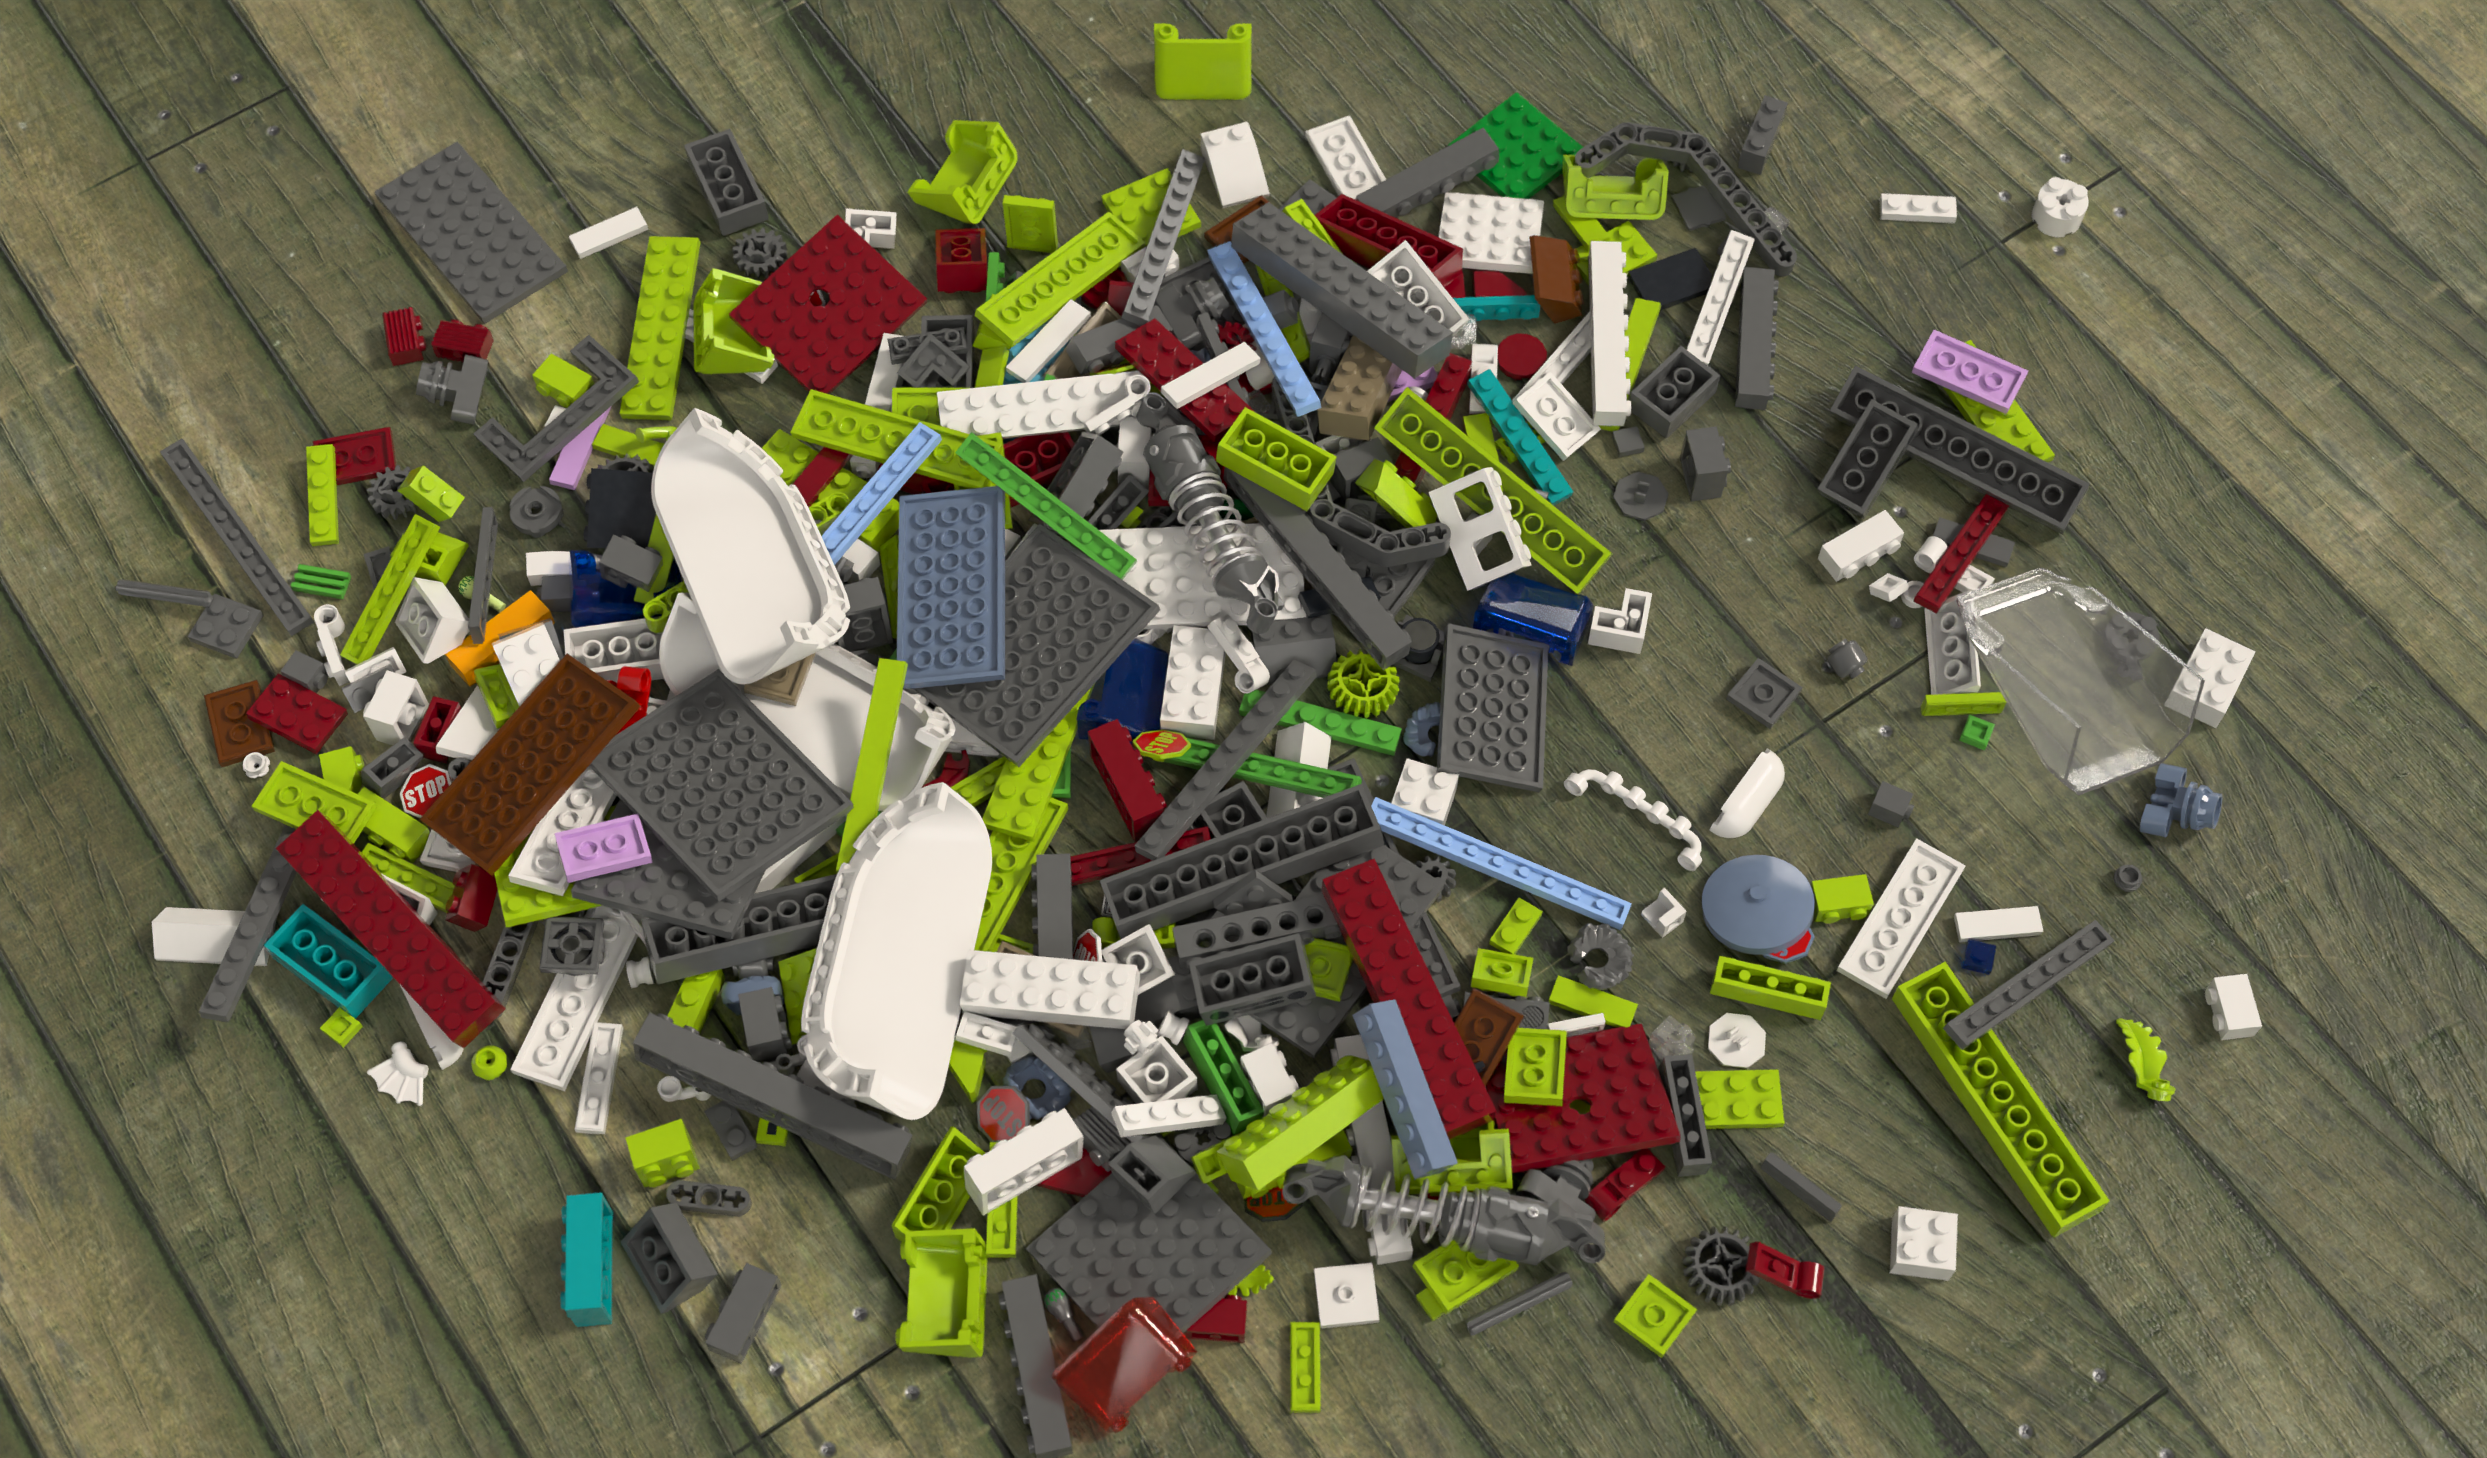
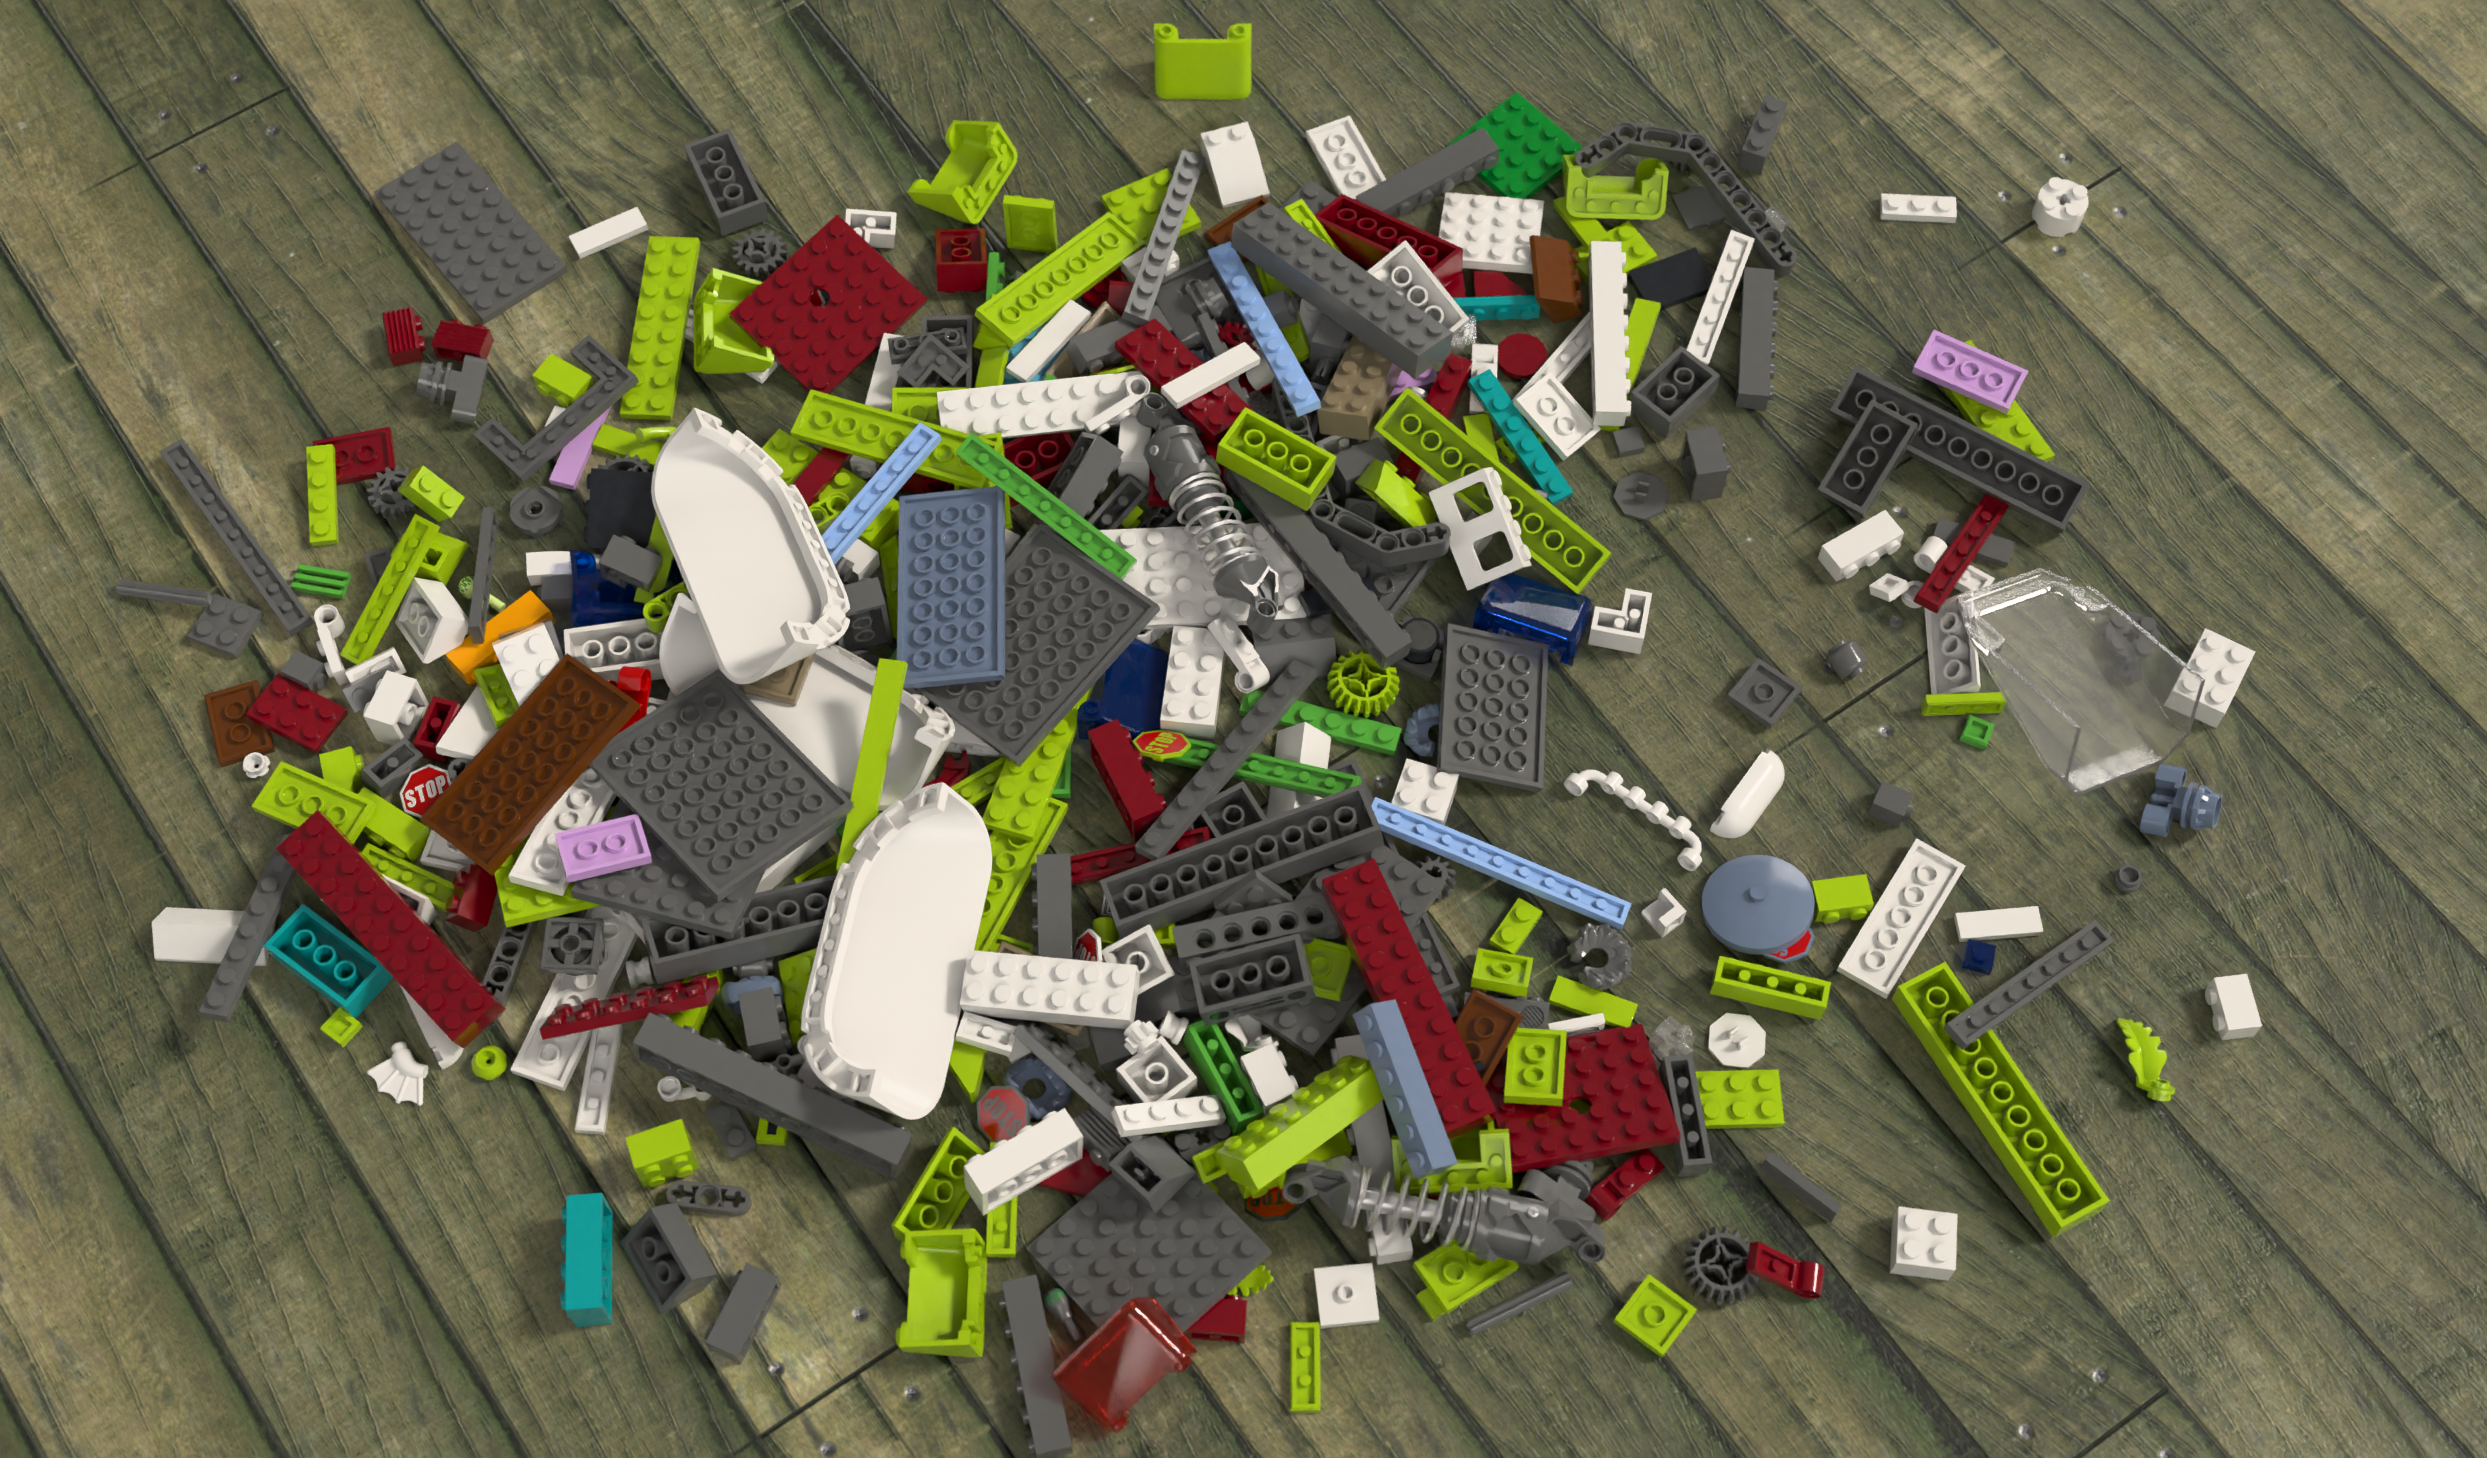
none -> dark red plate [539,975,720,1040]

